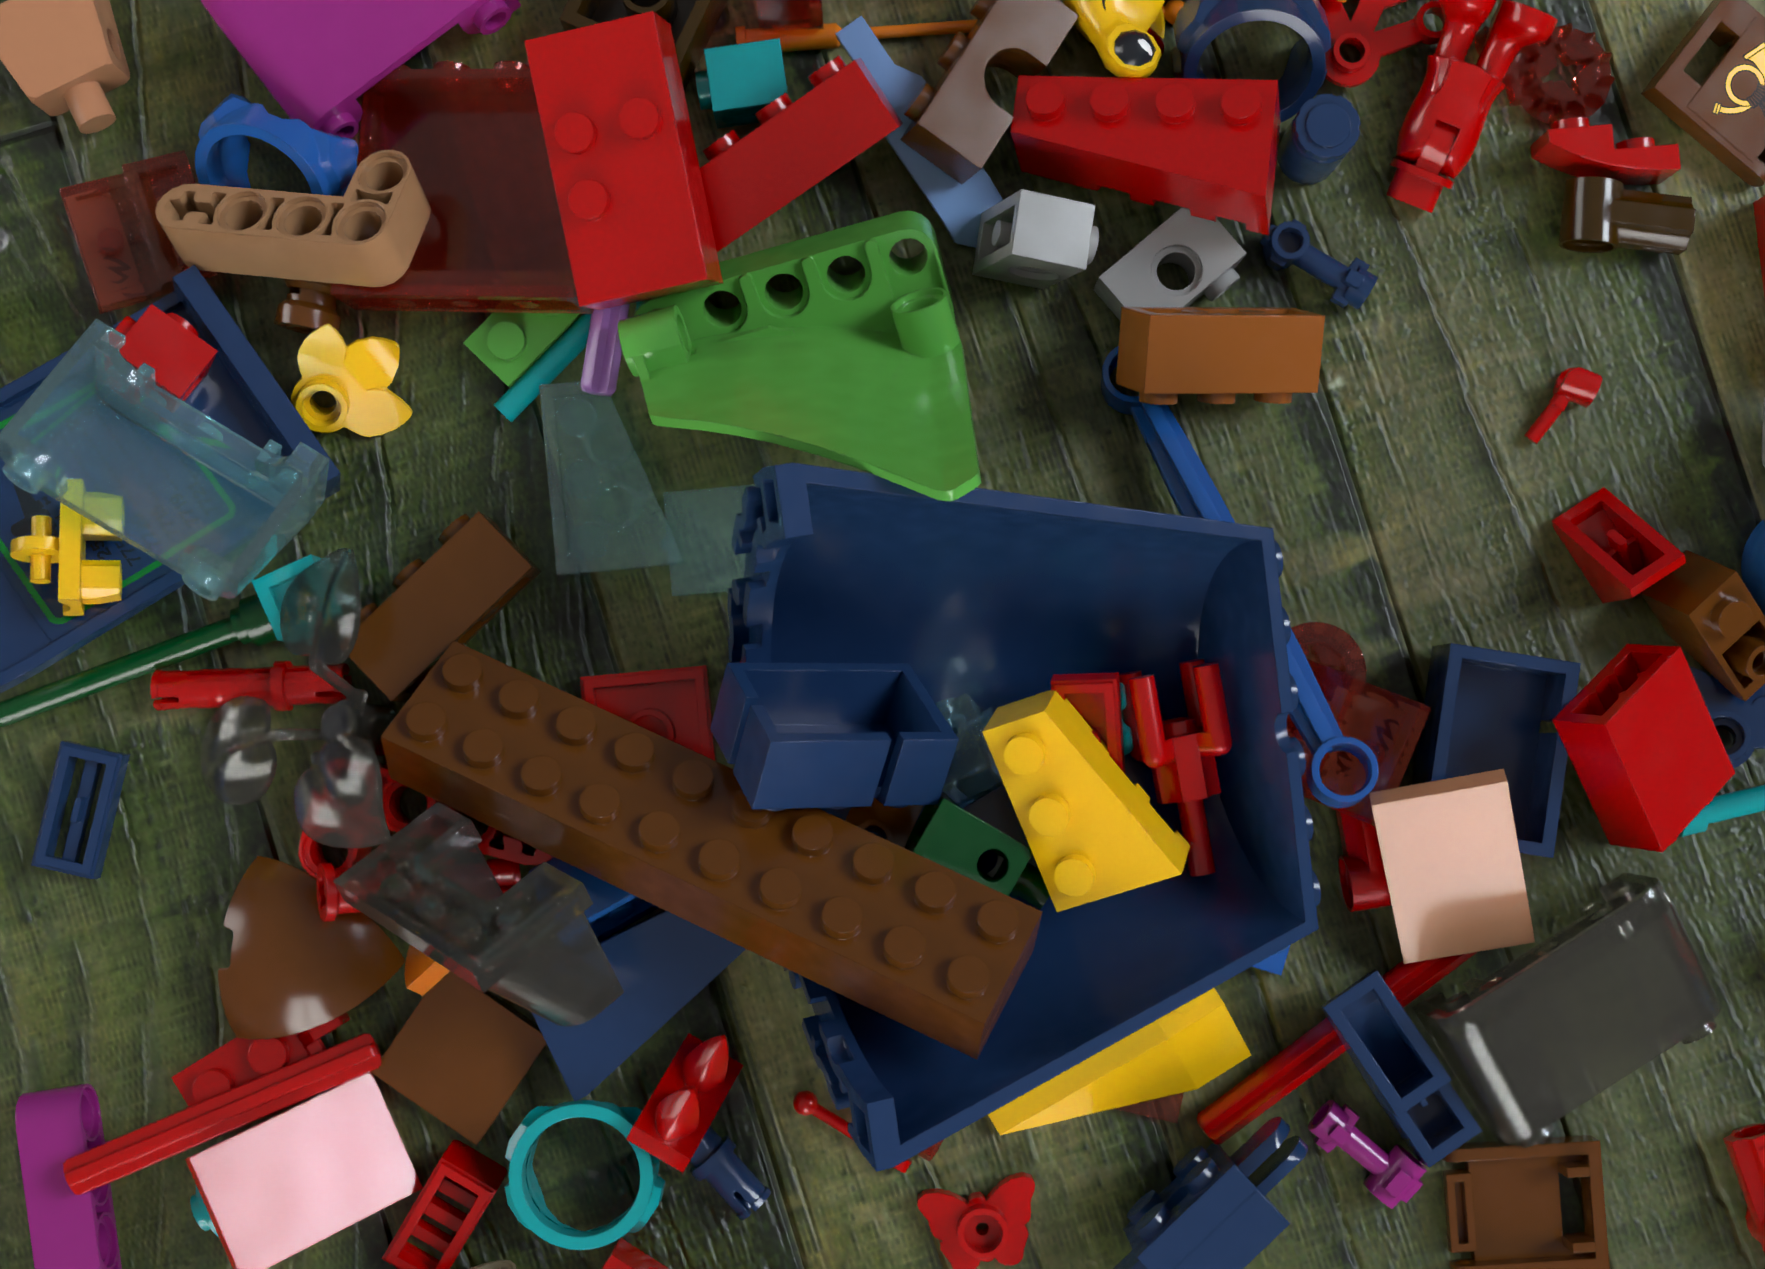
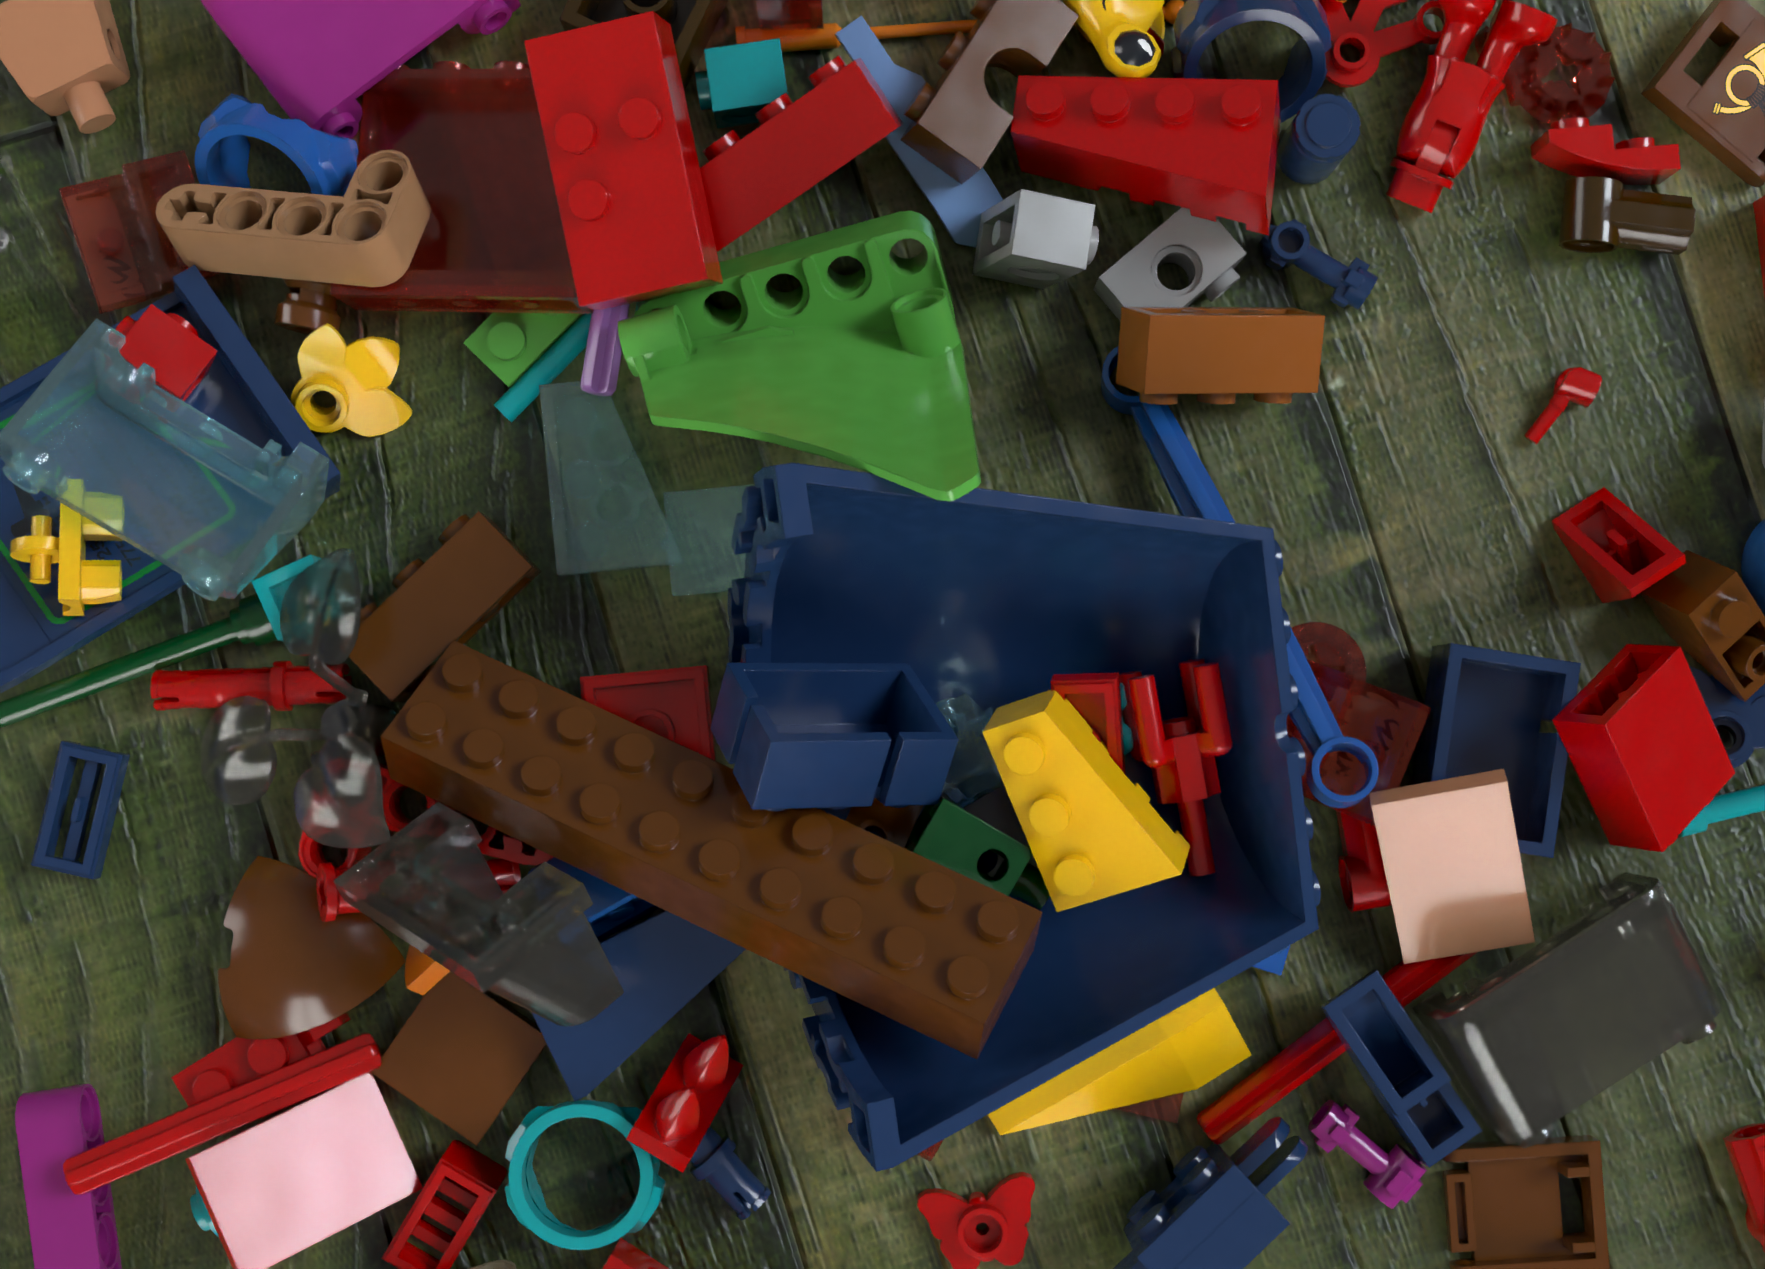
red hinge [793,1090,912,1173] -> none

